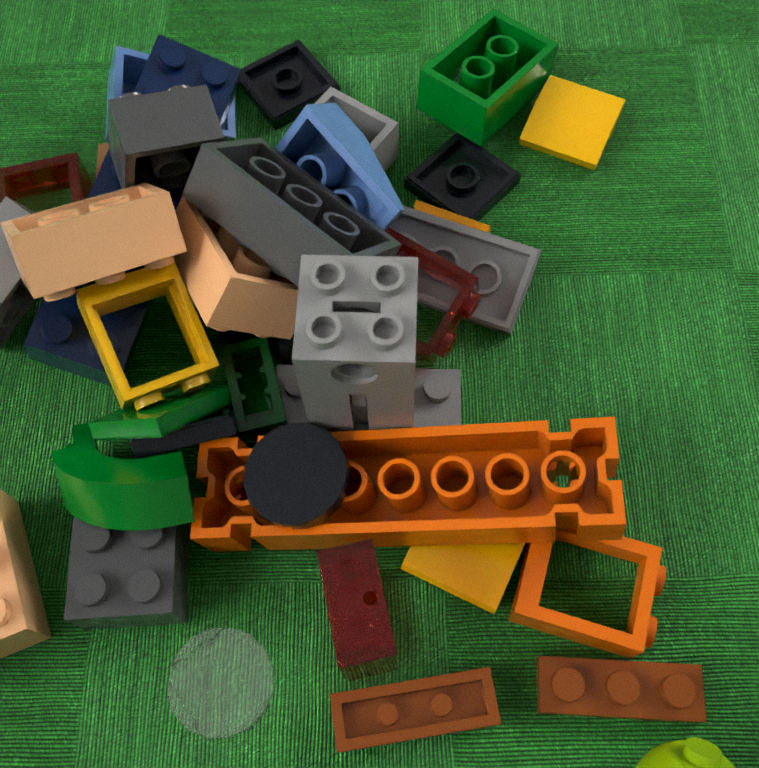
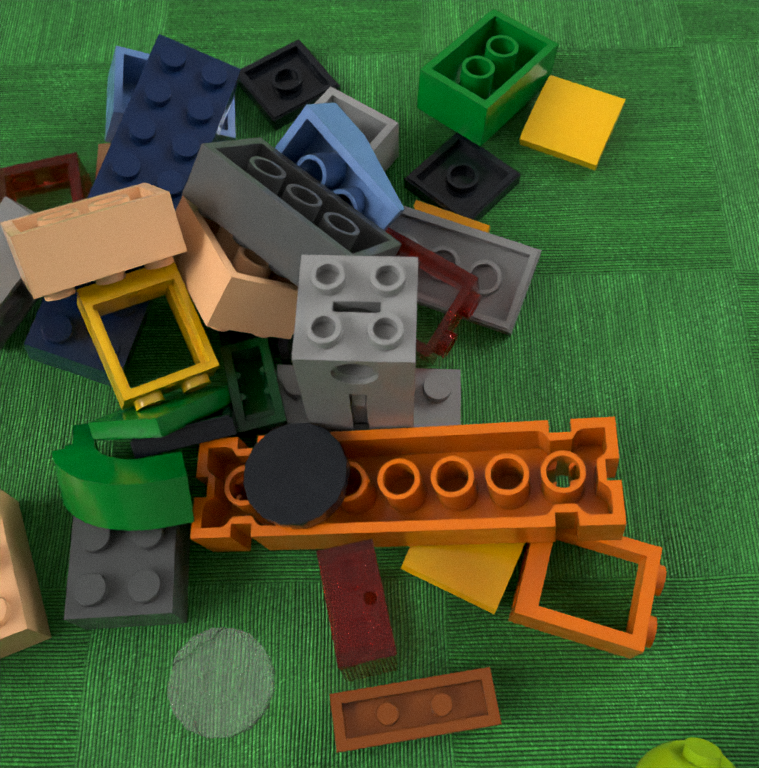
dark grey brick [108,85,225,190] -> none
dark orange plate [536,656,707,724] -> none

